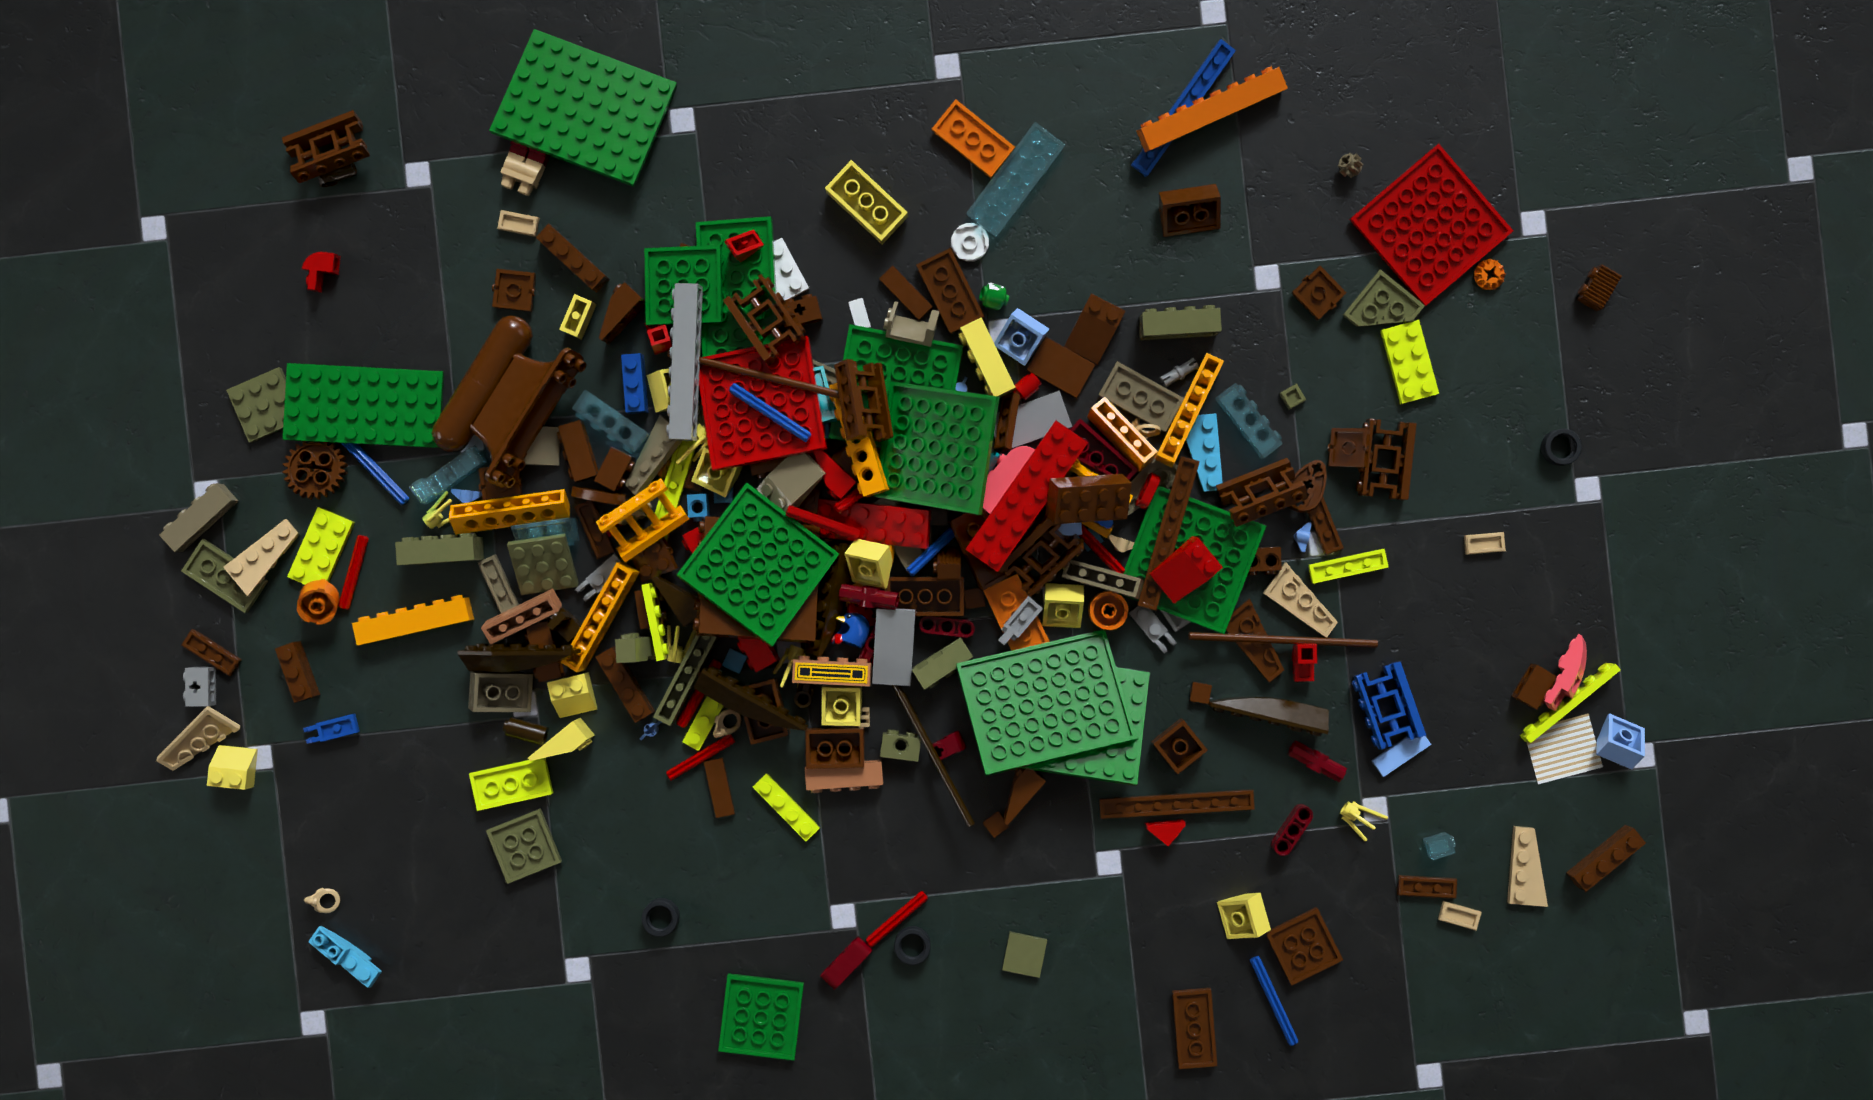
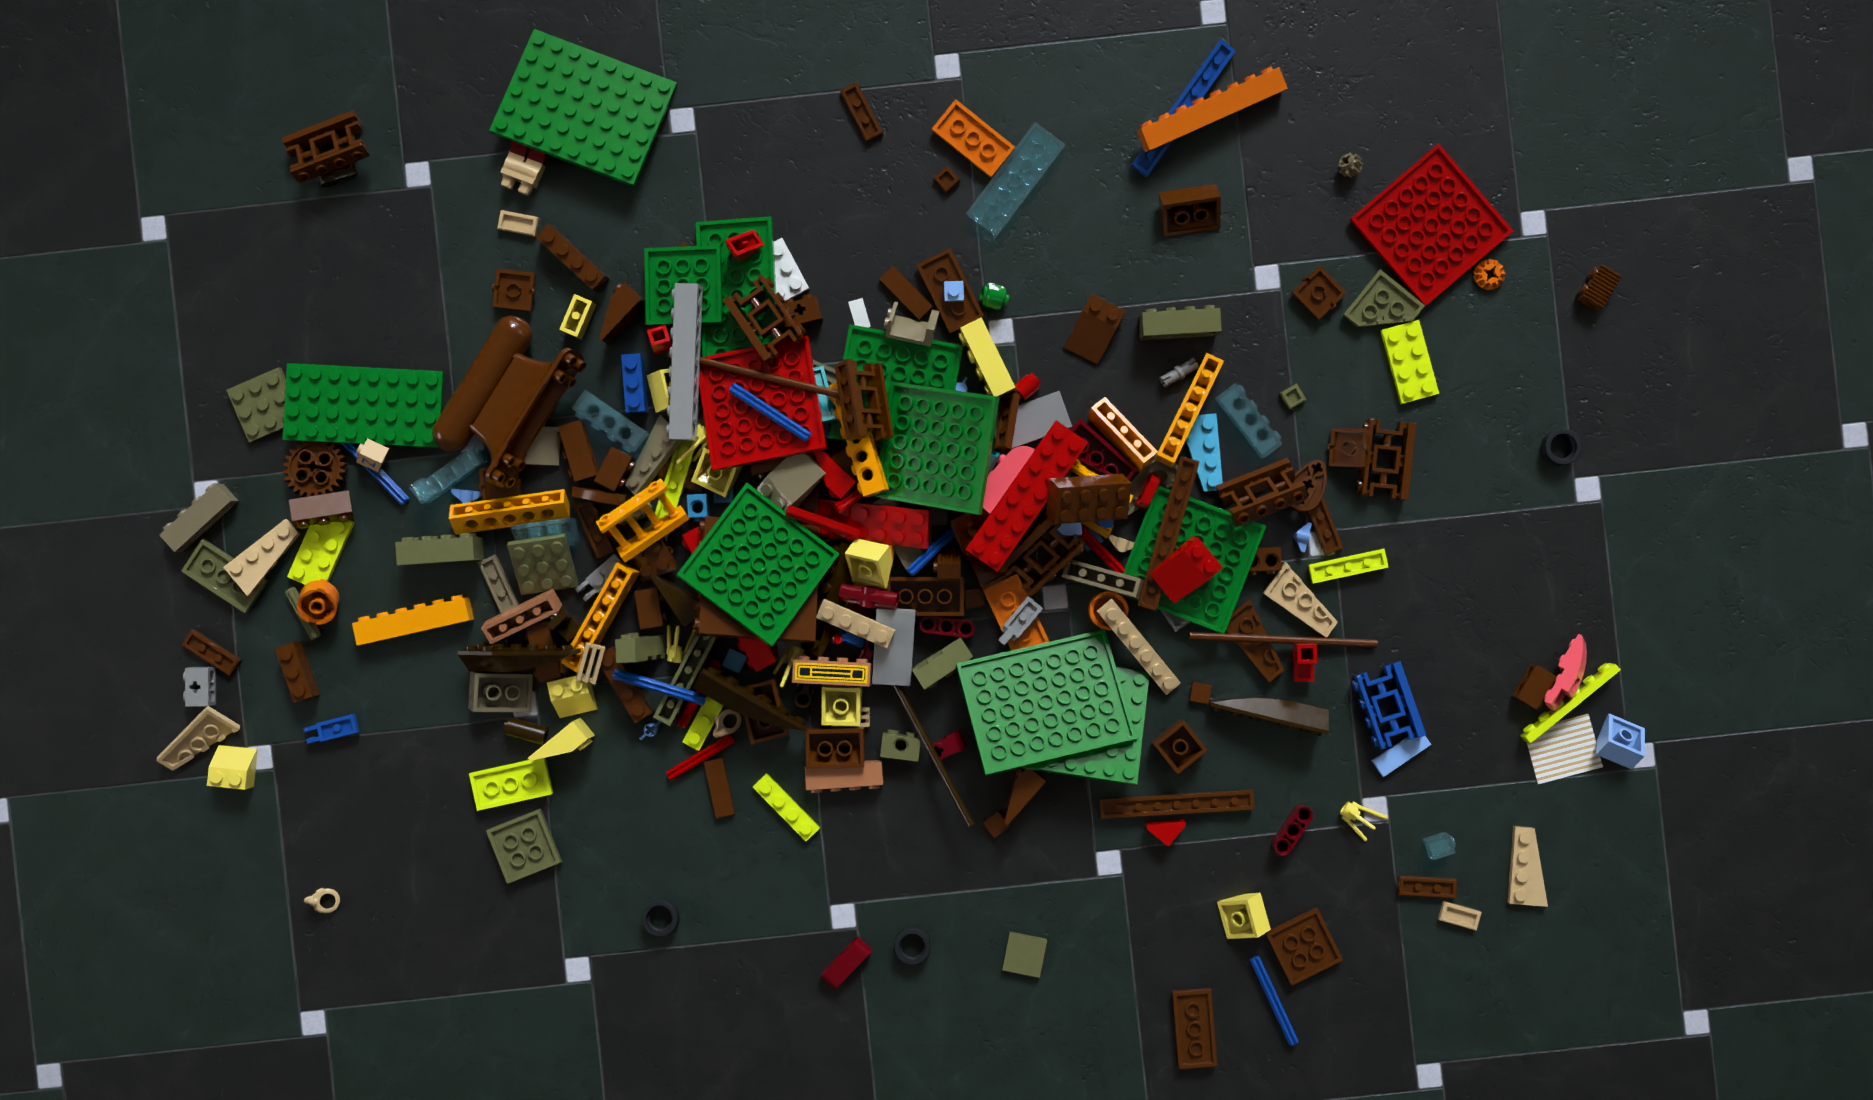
red brick [302,252,341,293] -> none
medium azure slope [308,926,382,988] -> none
red axle [338,535,369,609] -> none
light yellow plant [422,491,452,529] -> none
neon yellow plate [641,583,669,661] -> none
green plate [718,973,804,1060] -> none
light yellow brick [825,160,908,244] -> none
red axle [866,891,928,947] -> none
white tile [951,223,989,262] -> none
light blue slope [994,308,1049,366] -> none
reddish brown tile [1026,336,1095,398] -> none
light yellow slope [1042,583,1084,628] -> none
dark tan plate [1098,361,1184,432] -> none
light grey hinge [1129,606,1177,654] -> none
tan piece [1131,418,1161,439] -> none
dark red piece [1287,740,1347,783] -> none
tan tile [1464,532,1506,555] -> none
reddish brown brick [1566,825,1646,892] -> none
none -> olive axle [285,587,321,640]
none -> reddish brown brick [289,490,354,529]
none -> tan brick [355,438,389,472]
none -> tan tile [576,642,605,684]
none -> blue axle [612,669,706,705]
none -> tan plate [816,599,896,648]
none -> reddish brown tile [840,82,883,143]
none -> reddish brown tile [933,166,960,193]
none -> light blue plate [944,281,964,302]
none -> tan plate [1097,599,1181,695]

